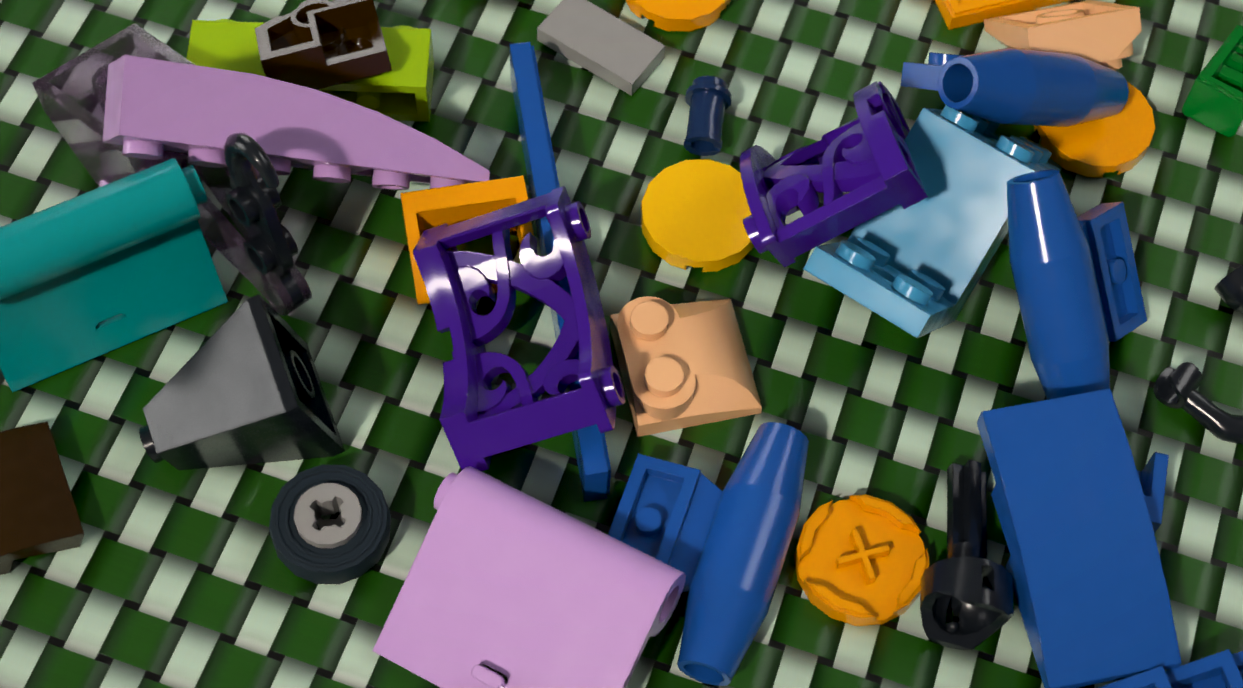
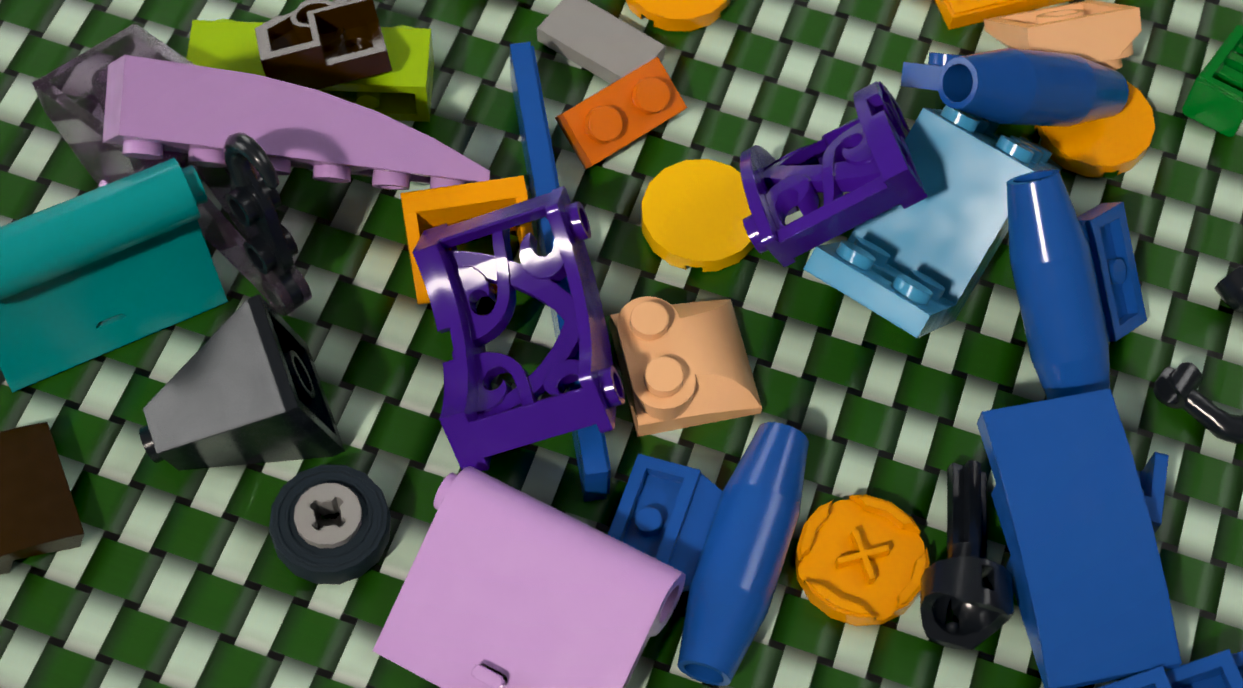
dark blue pin [684,76,732,156] -> none
none -> orange plate [555,56,687,169]

